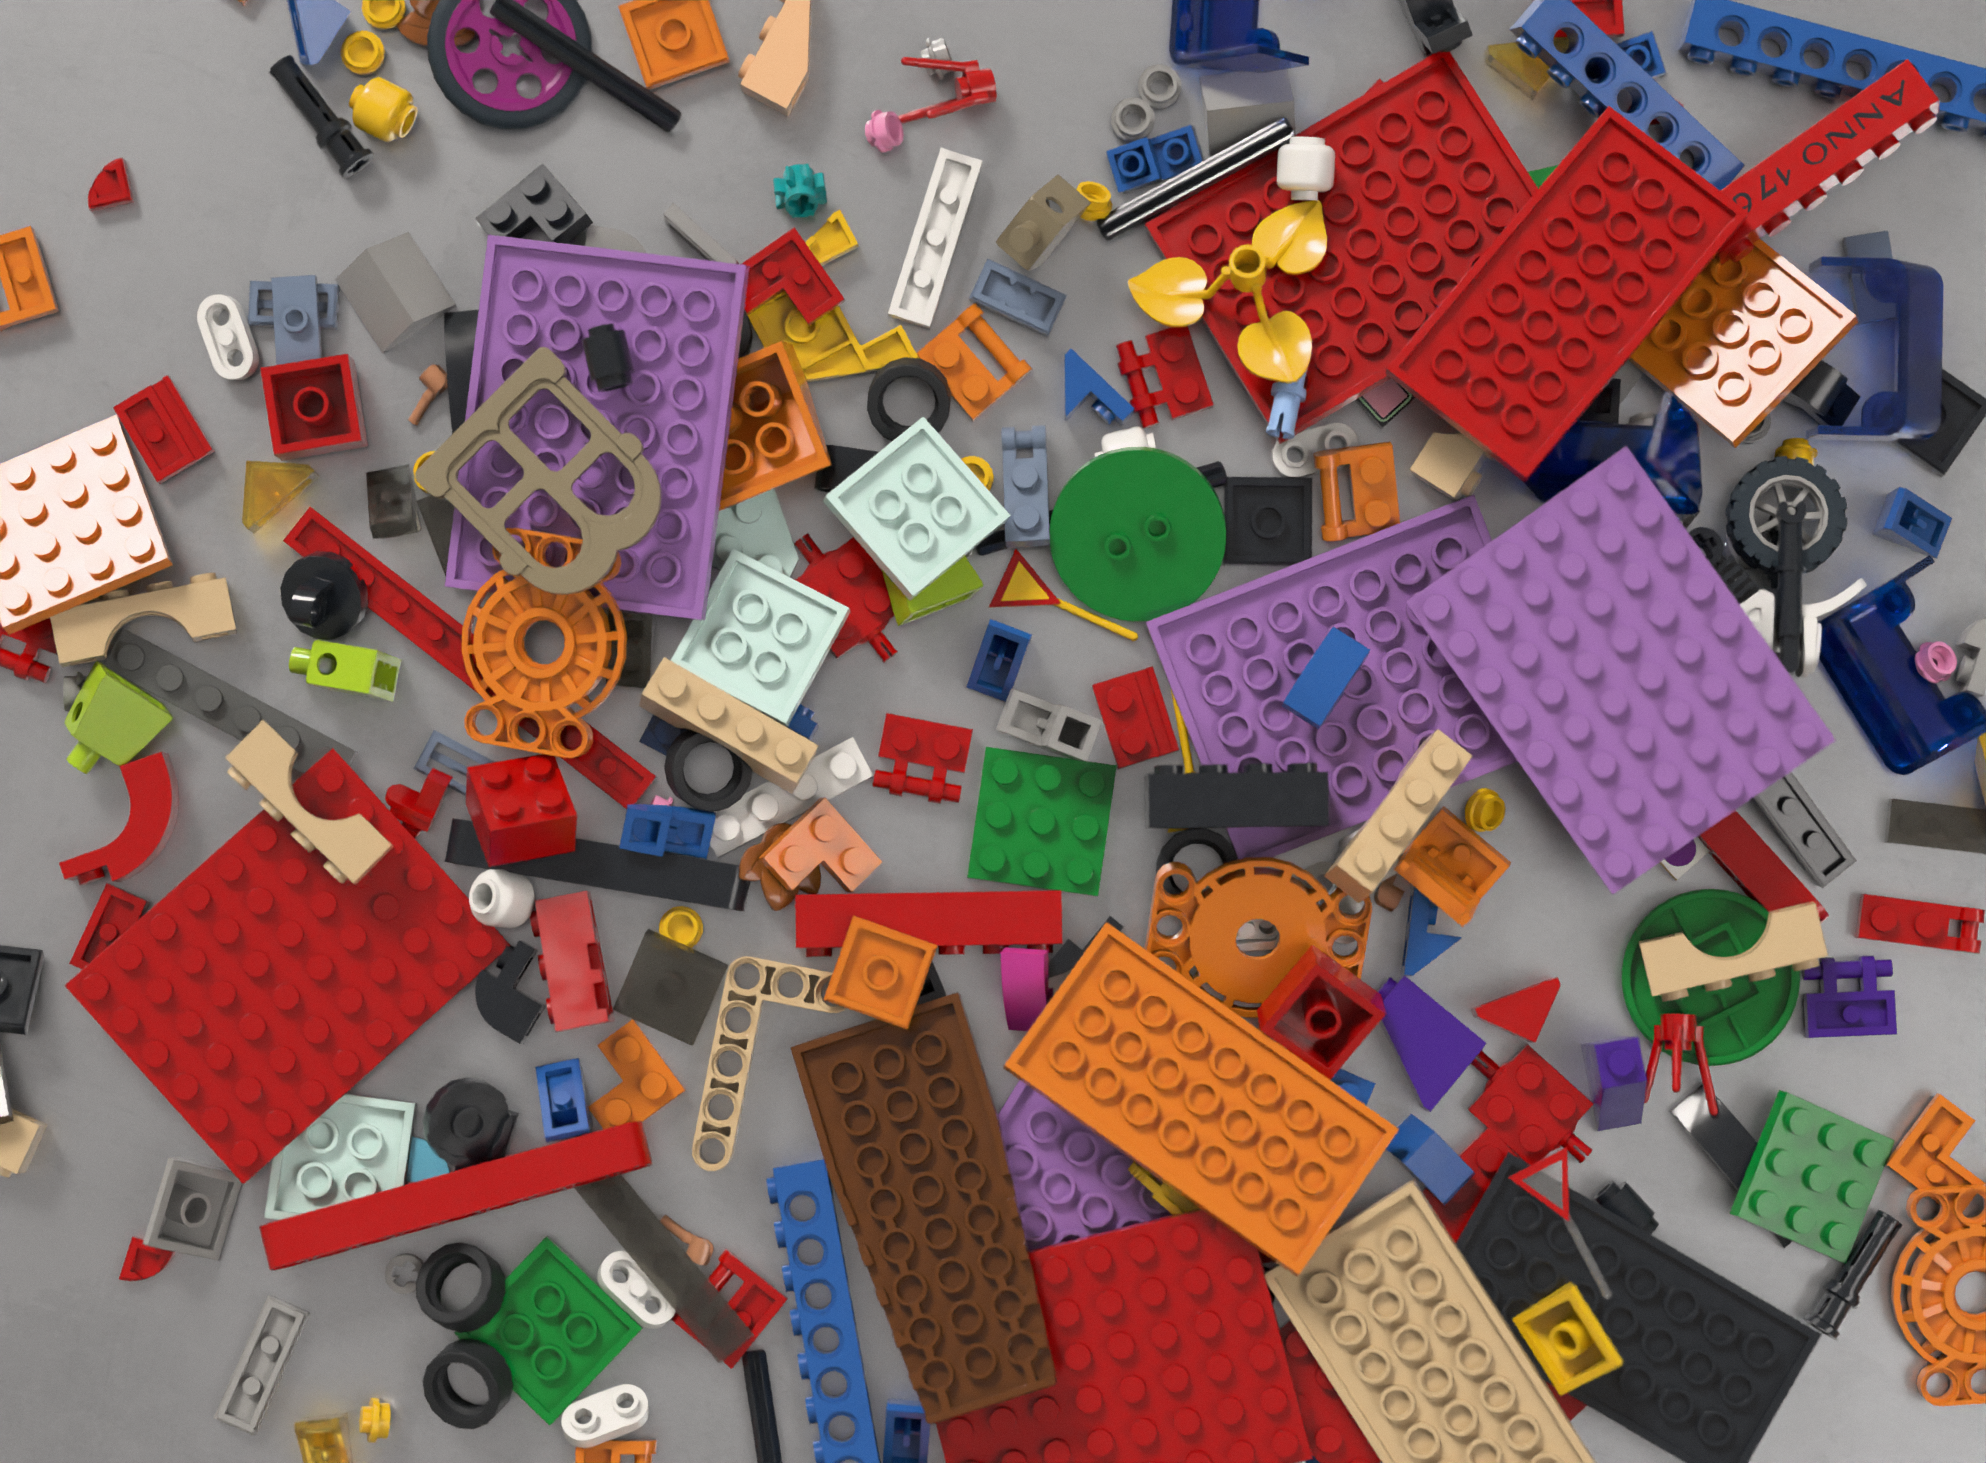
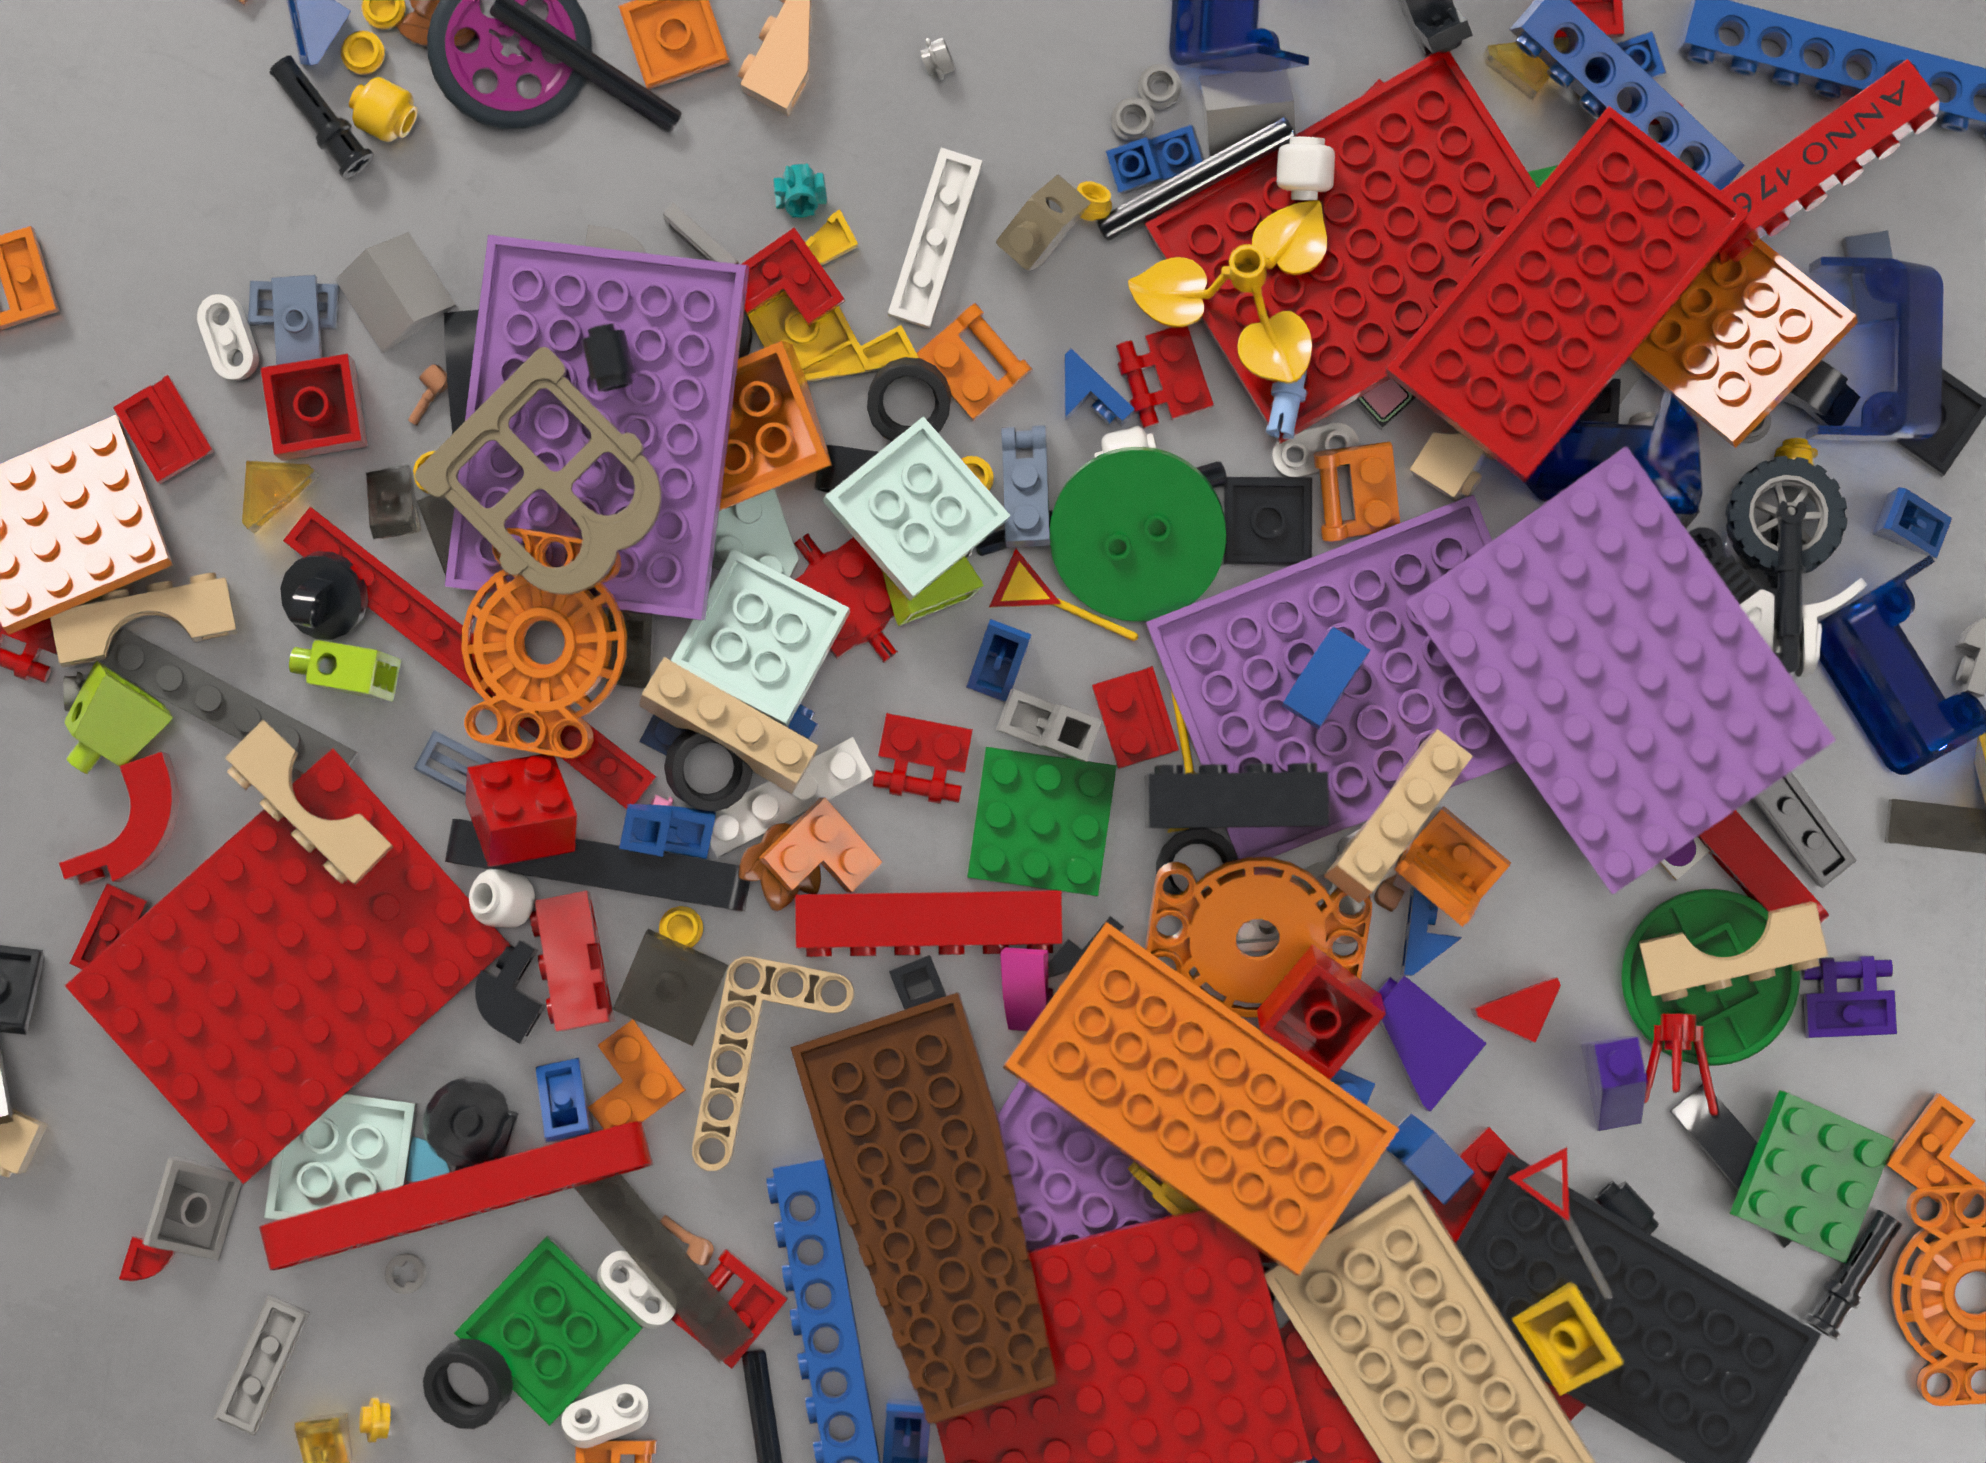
red tile [88,157,134,212] -> none
red piece [385,768,453,838] -> none
black tyre [416,1242,506,1333] -> none
plate [475,164,593,244] -> none
orange plate [823,915,937,1029] -> none
bright pink plate [865,110,903,153] -> none
red plant [898,57,997,124] -> none
sand blue plate [969,258,1067,336] -> none
yellow plate [1465,788,1506,832] -> none
red plate [1468,1044,1593,1165] -> none
red plate [1855,894,1985,954] -> none
bright pink plate [1915,641,1957,683] -> none

